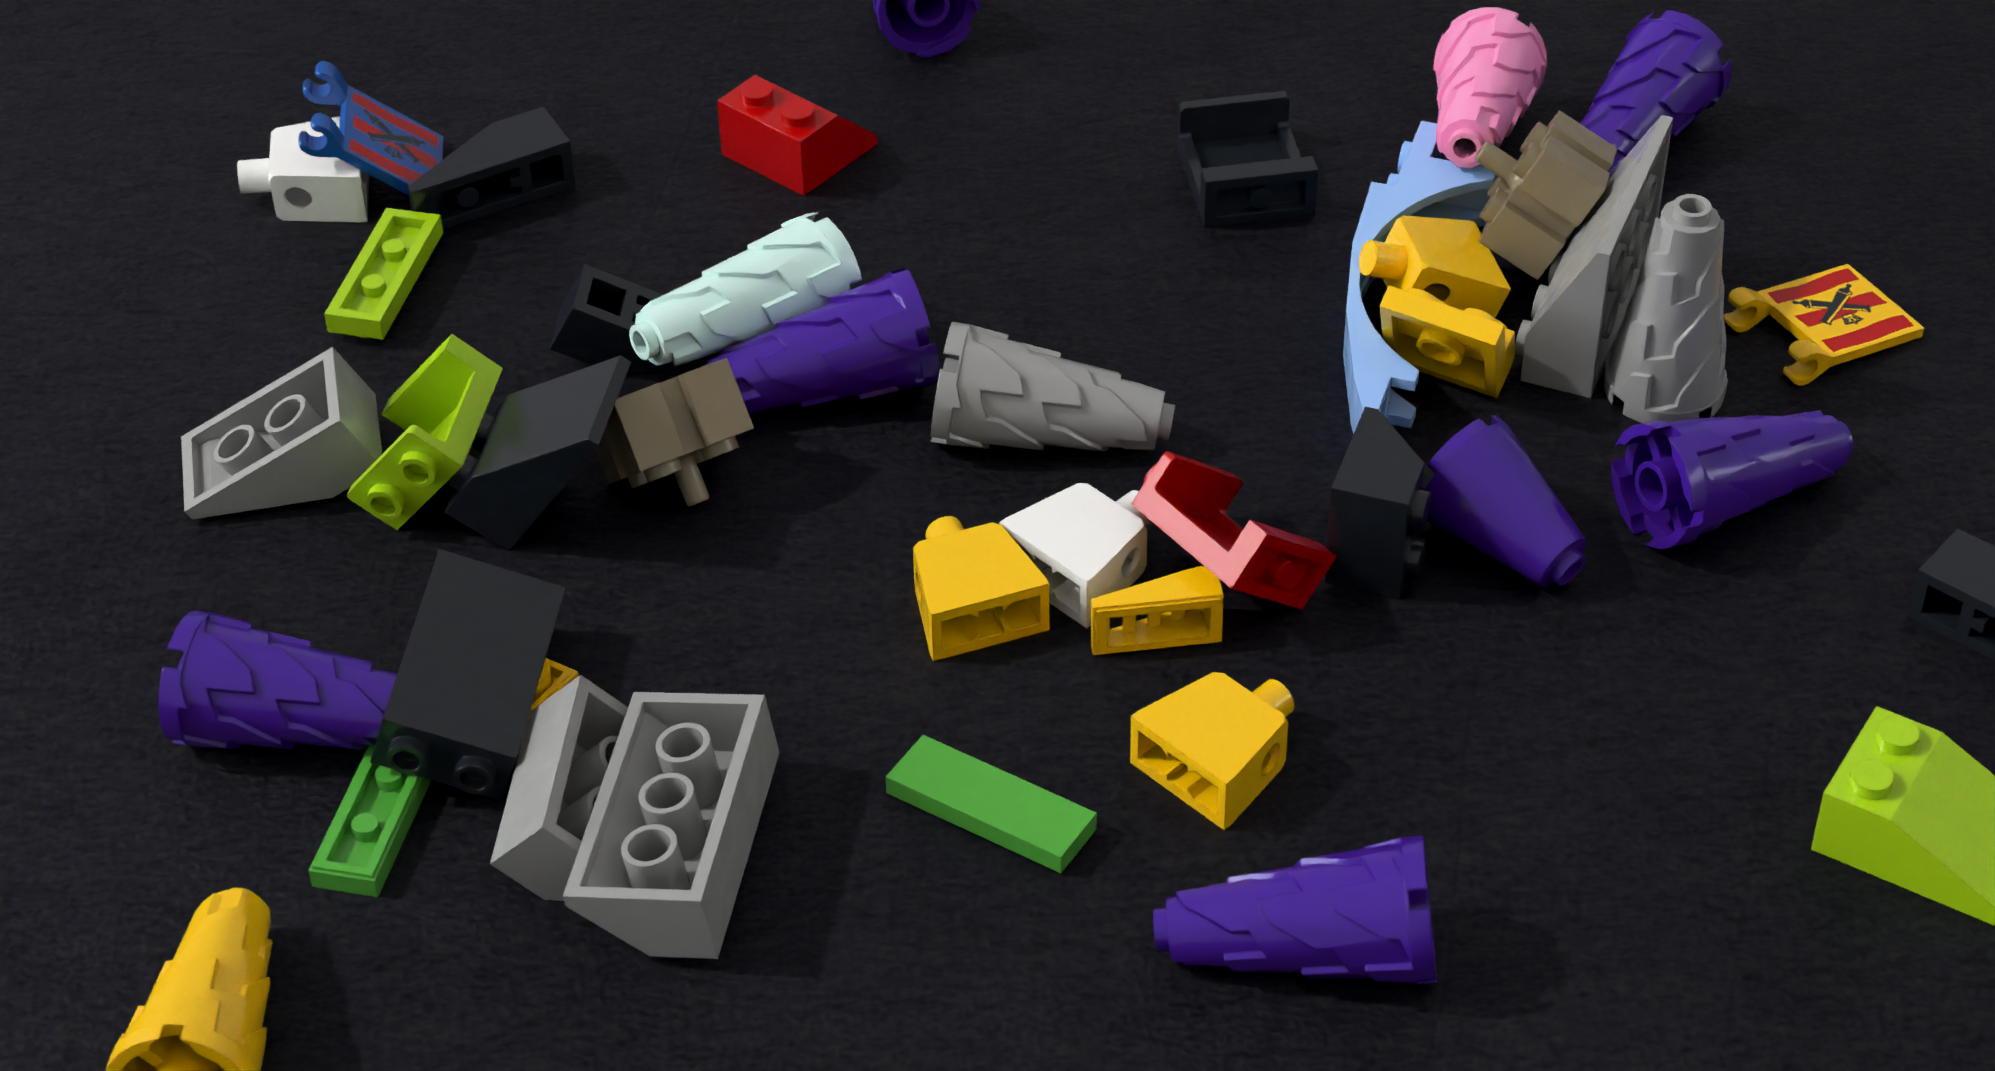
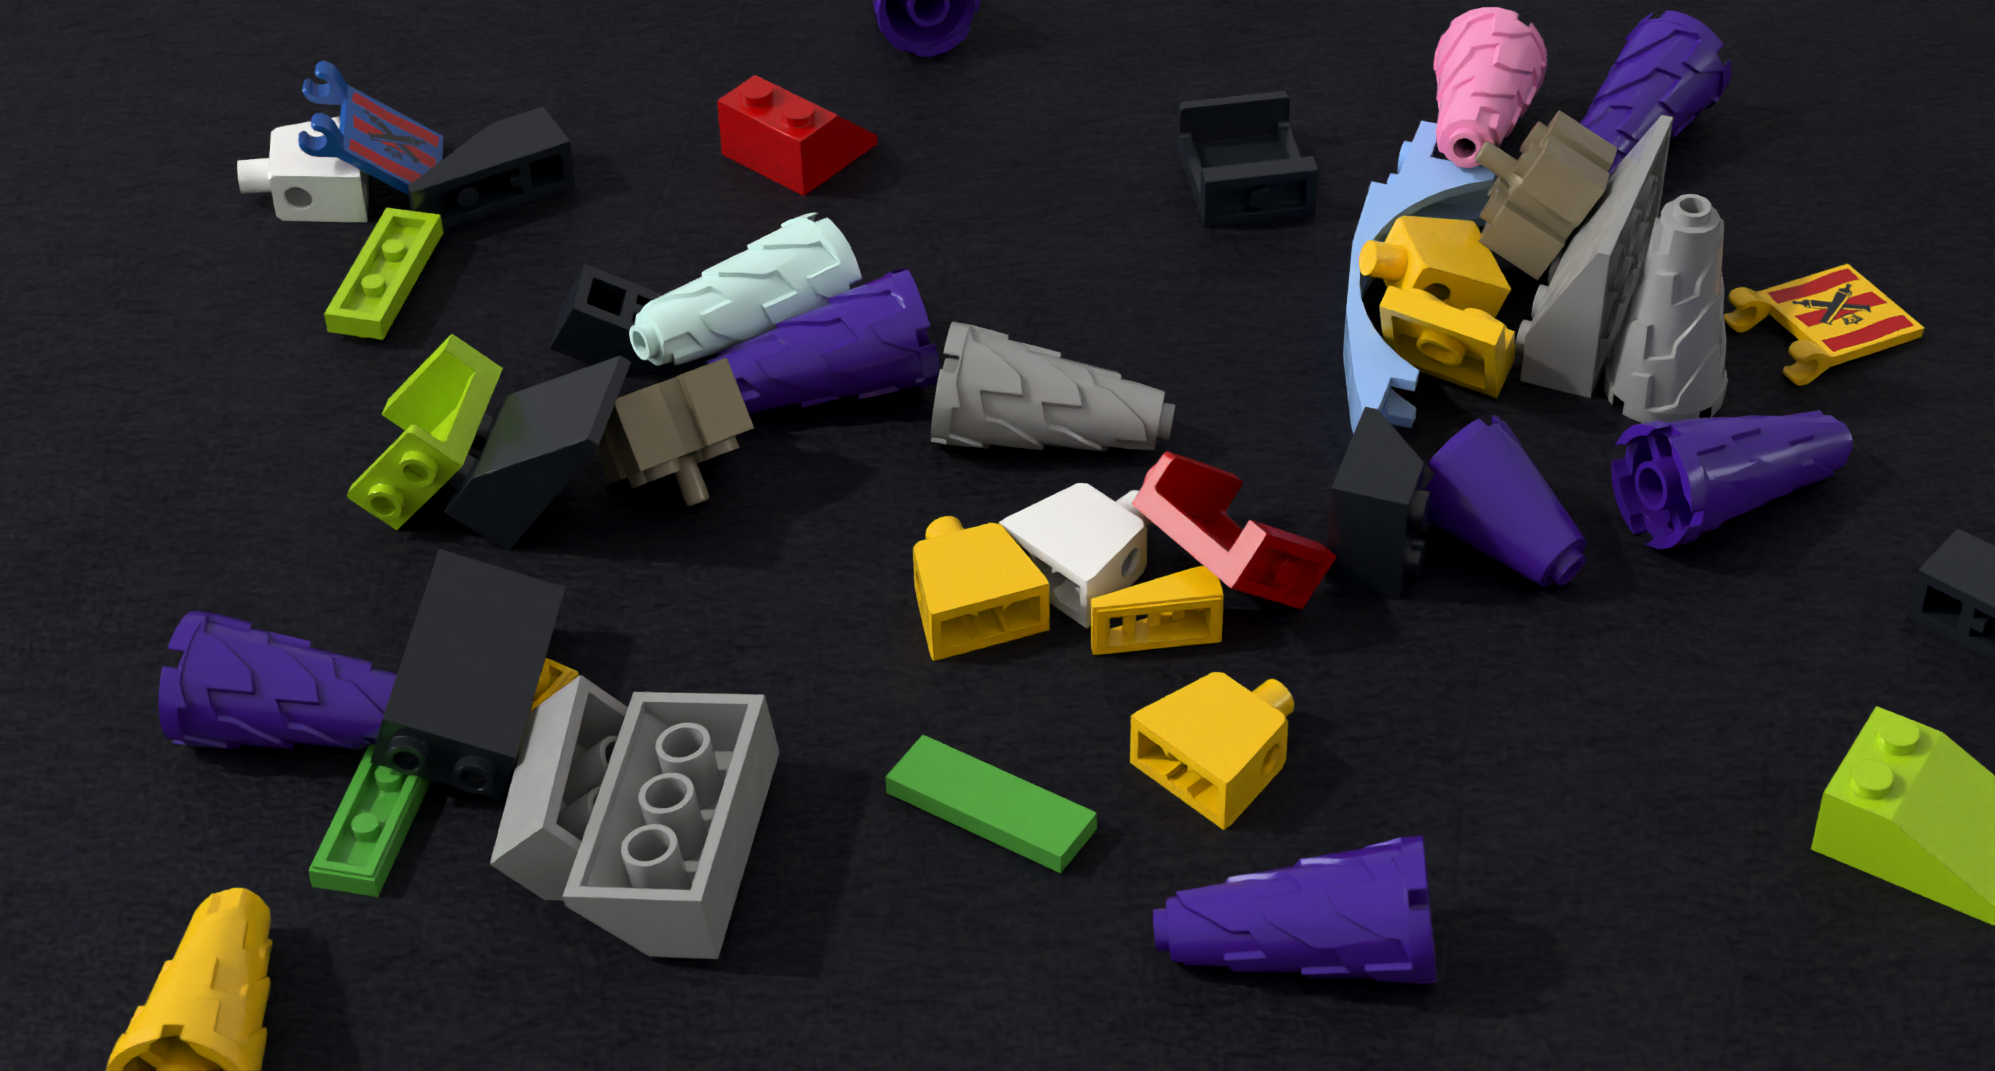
light grey slope [181,347,382,519] -> none

